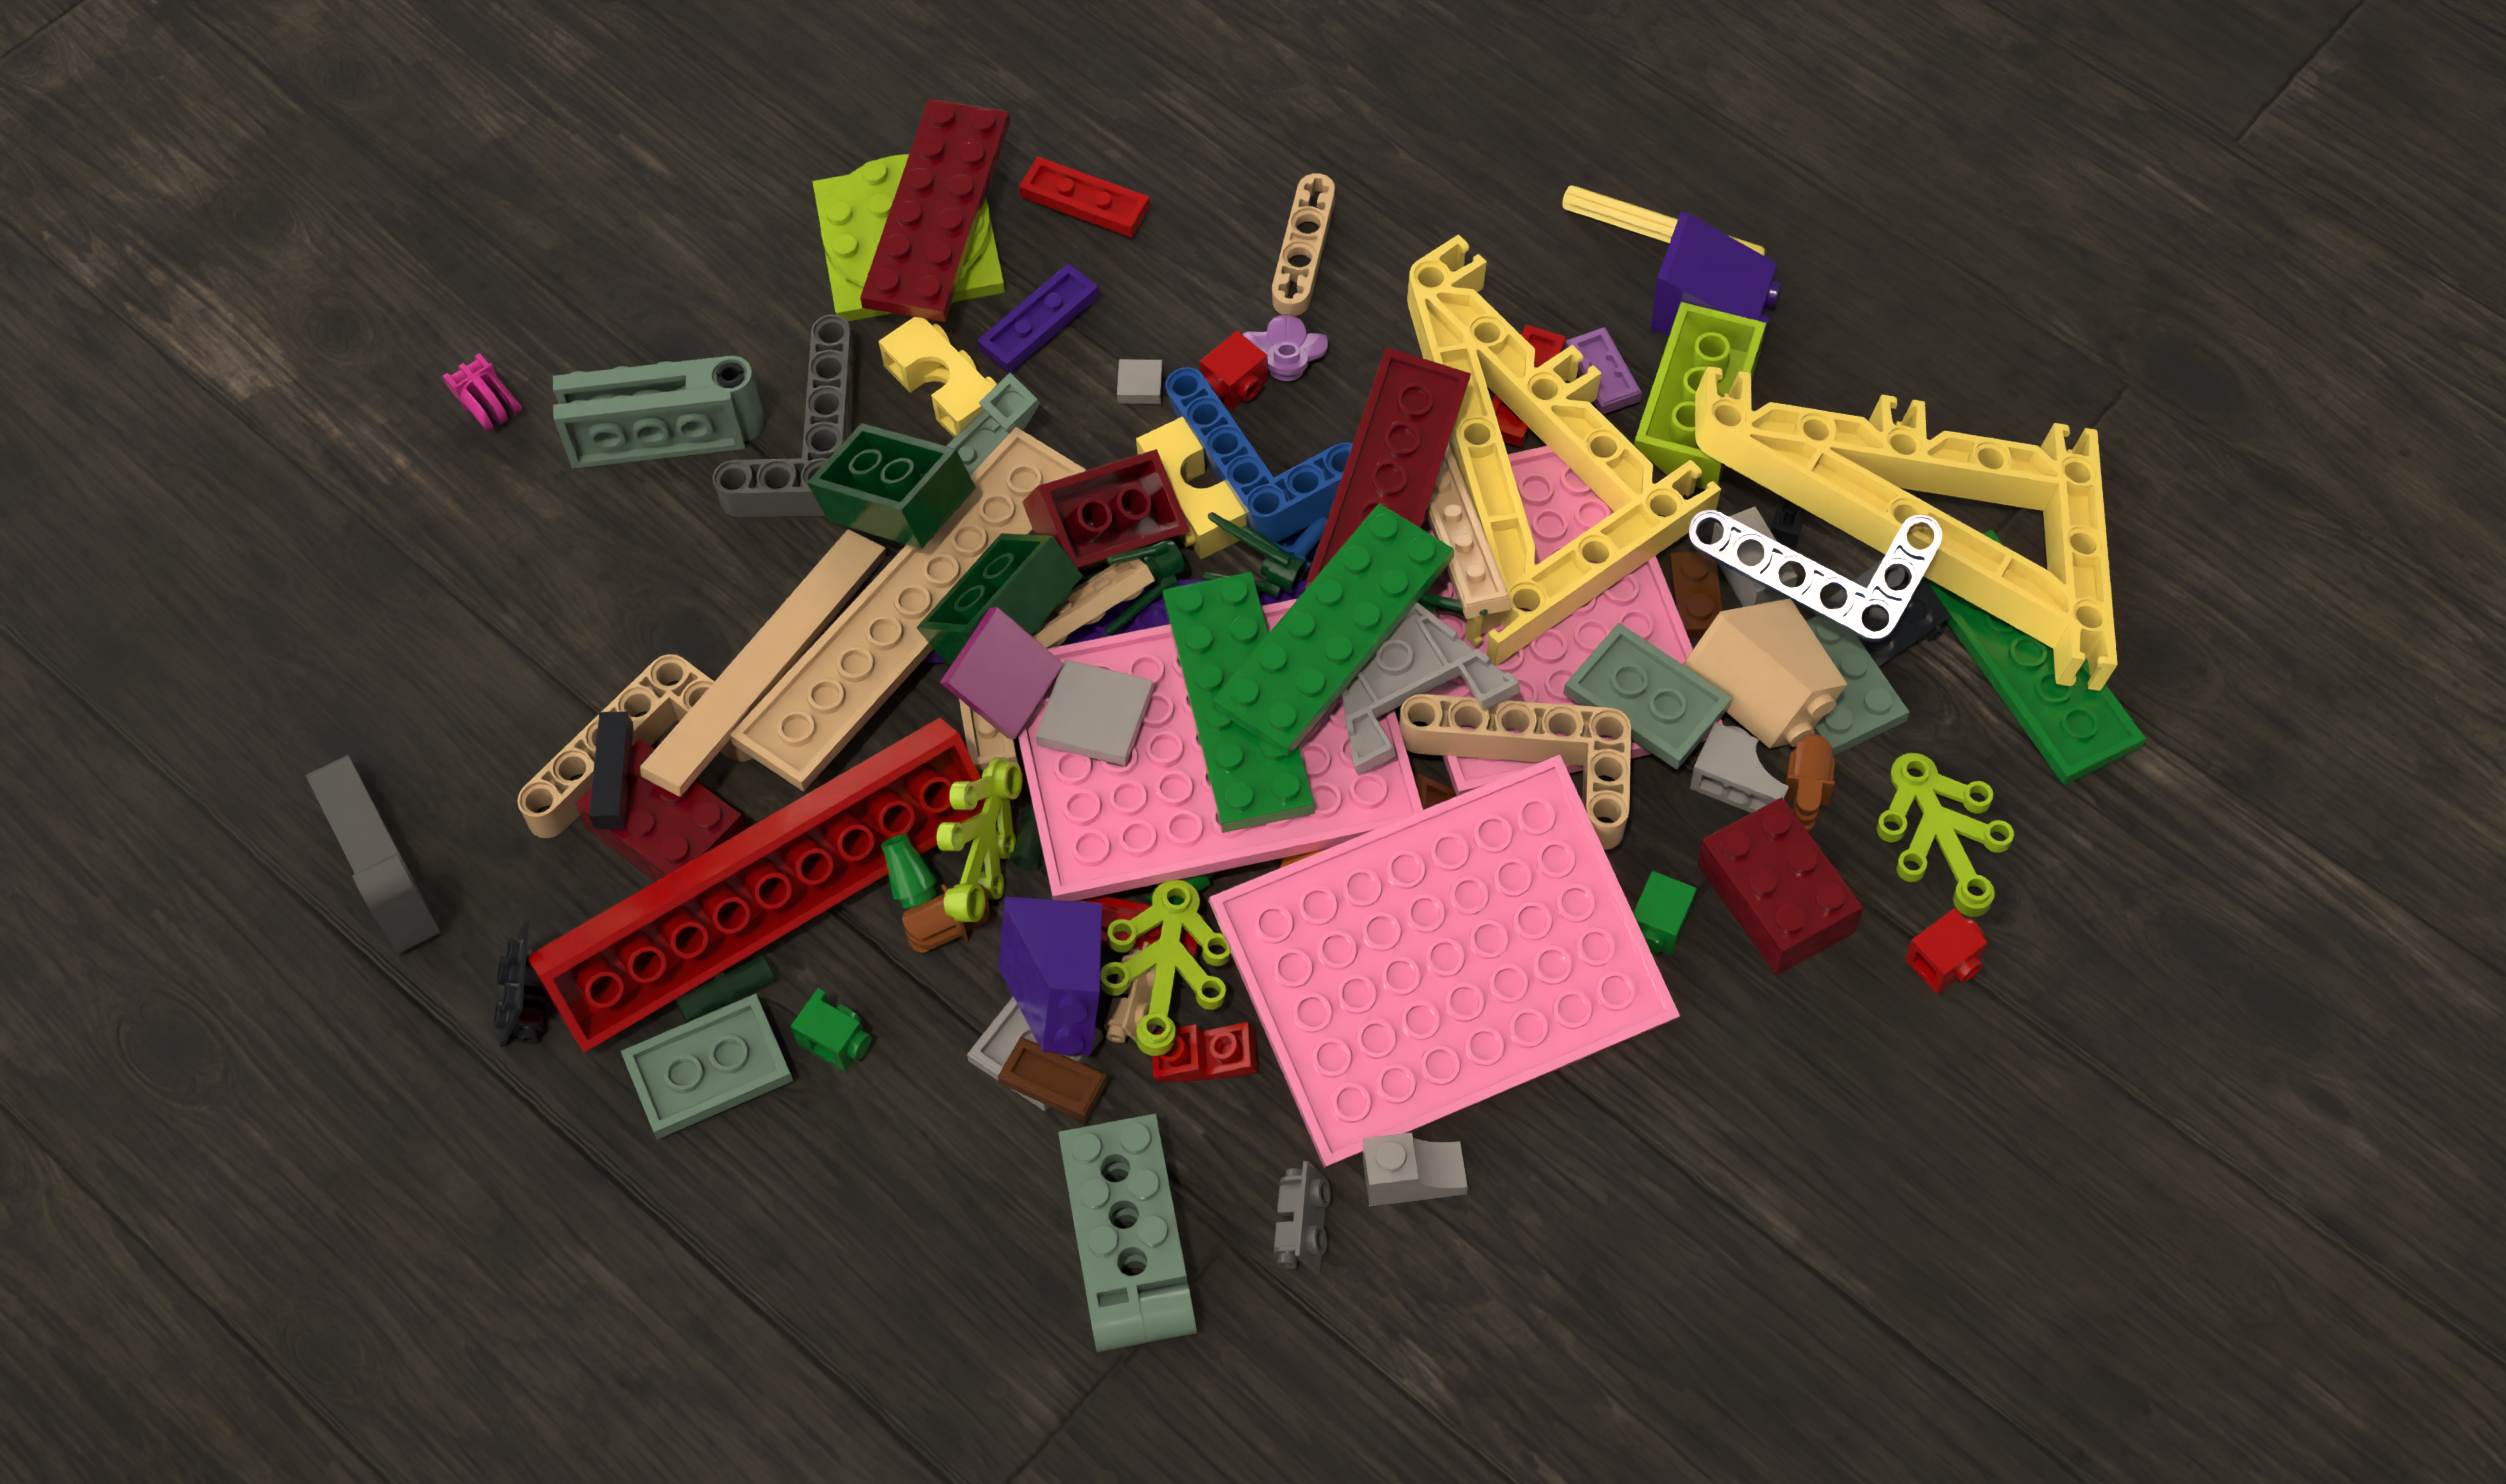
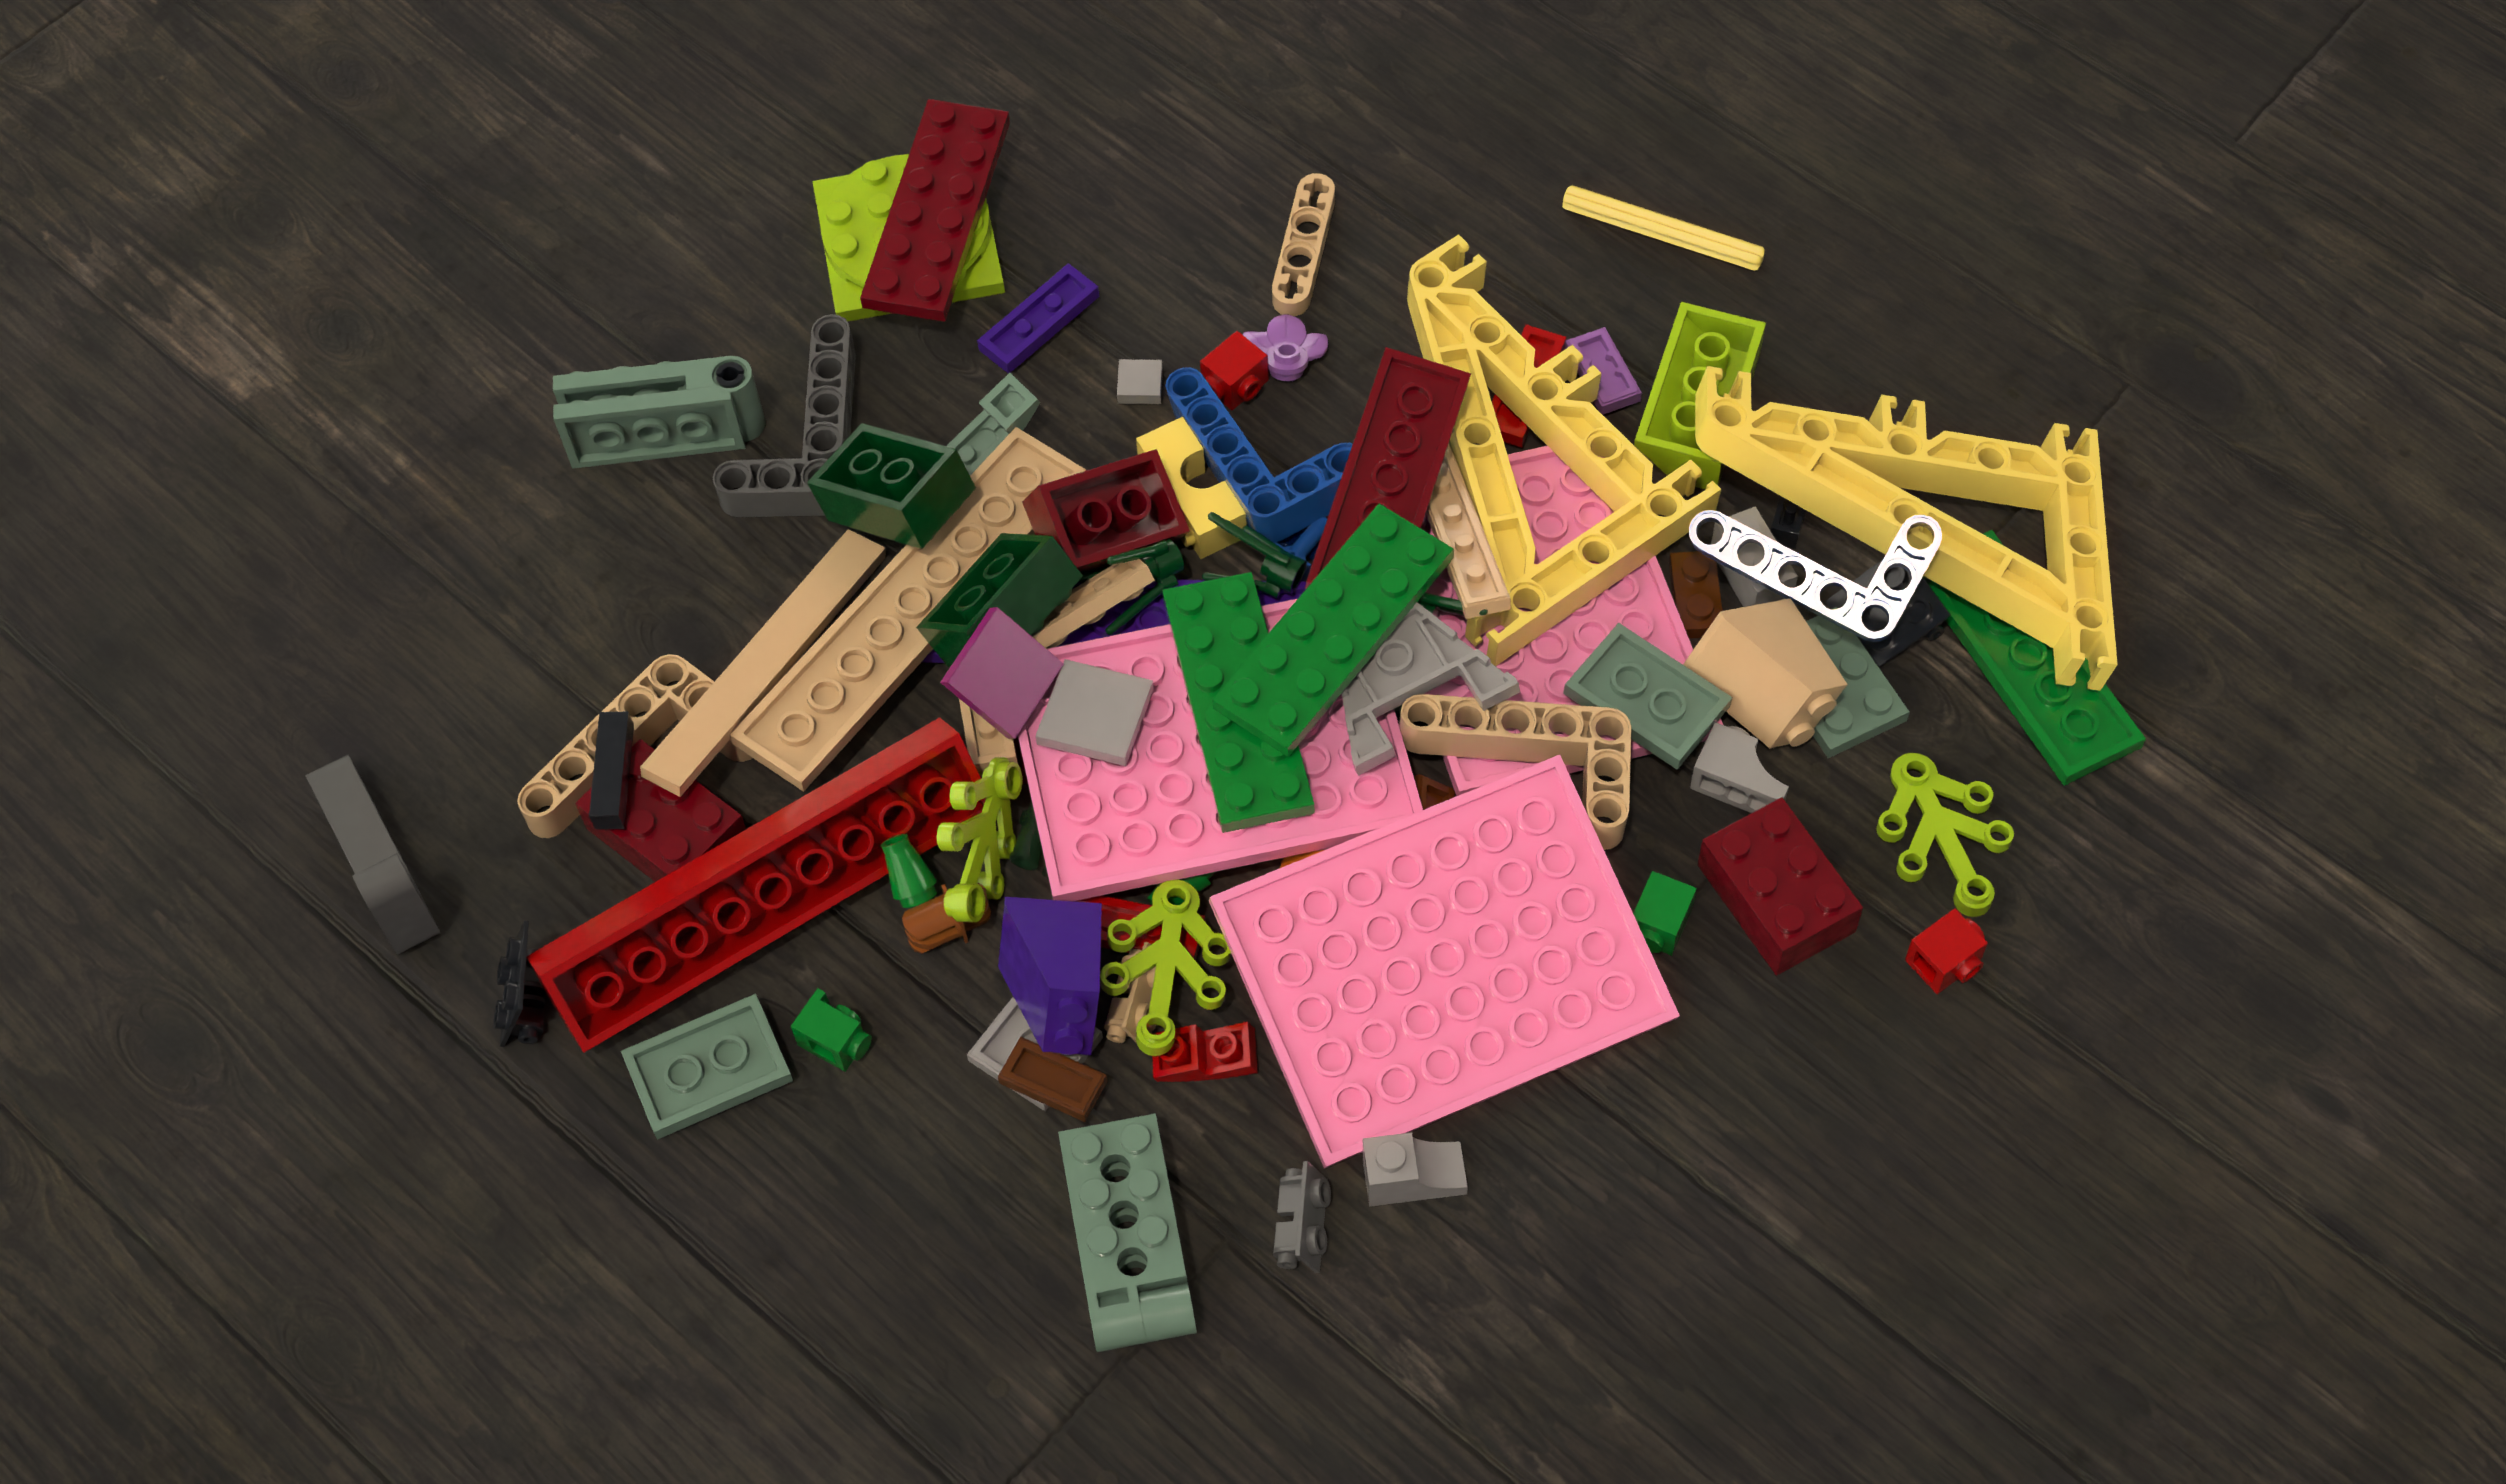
dark pink arm [442,353,522,432] -> none
clear green pin [675,955,775,1023] -> none
light yellow arch [879,317,997,438] -> none
red plate [1018,156,1150,238] -> none
dark purple slope [1651,212,1781,341] -> none
dark orange arm [1785,734,1835,832] -> none

